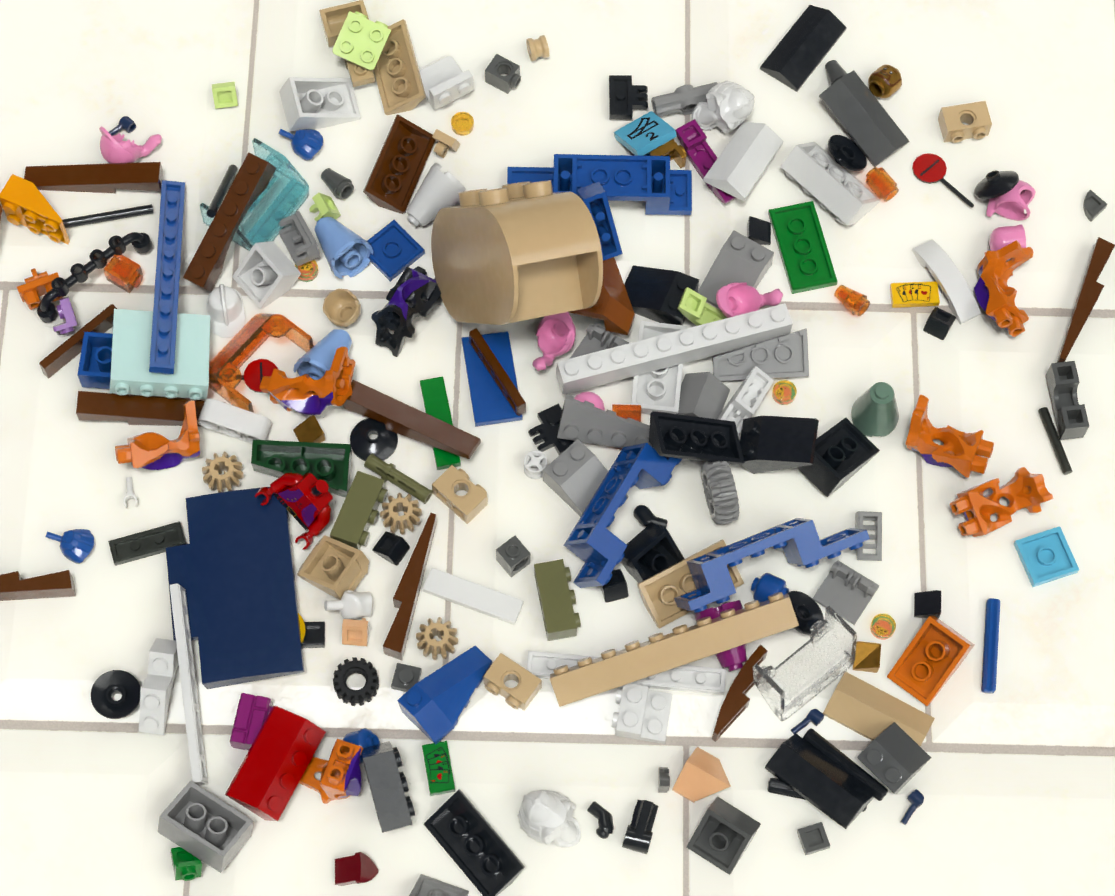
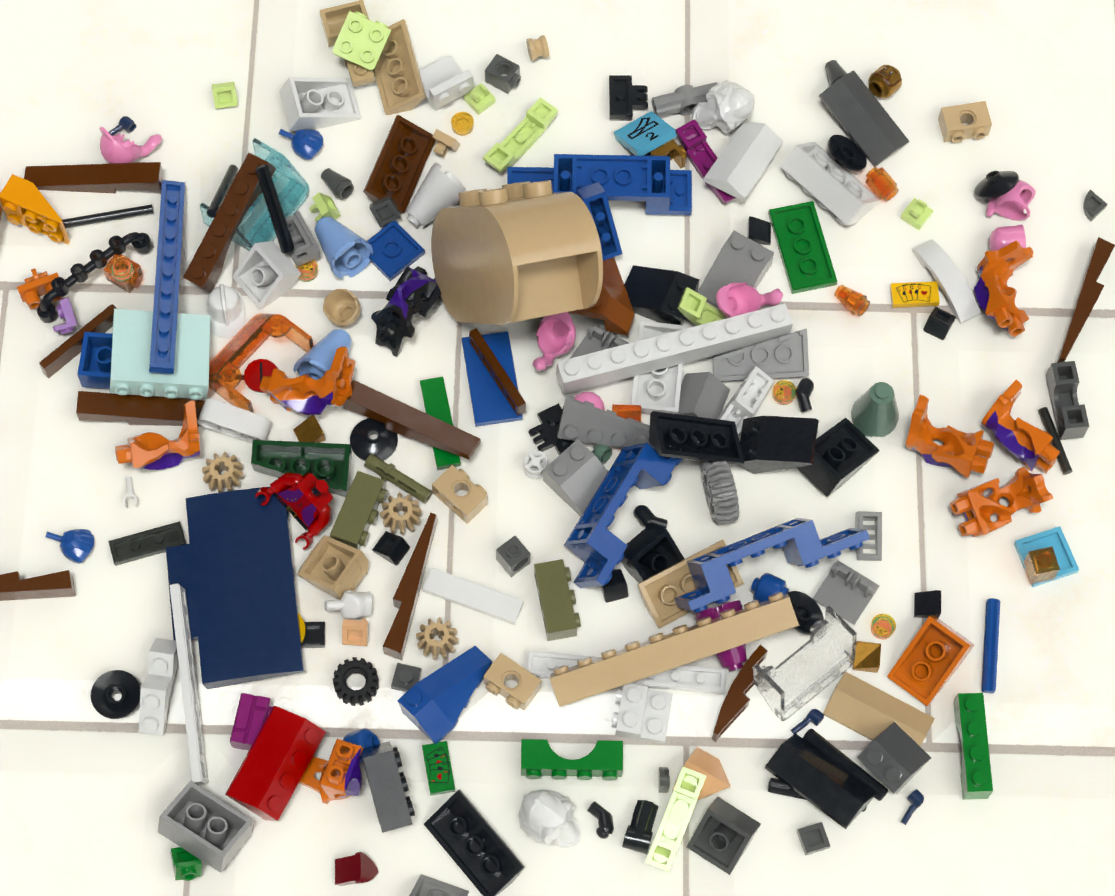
black slope [760,5,847,92] -> none
red piece [912,153,974,208] -> none
none -> clear yellow tile [110,256,134,281]
none -> black axle [256,164,294,254]
none -> dark grey plate [369,195,401,227]
none -> yellowish green tile [464,83,496,115]
none -> yellowish green slope [483,97,558,172]
none -> green arch [521,739,623,781]
none -> sand green hinge [591,444,612,464]
none -> yellowish green slope [645,767,706,872]
none -> black arm [795,378,814,412]
none -> yellowish green tile [900,198,933,231]
none -> green arch [953,693,993,800]
none -> orange hips [981,380,1060,474]
none -> clear orange brick [1024,546,1060,584]

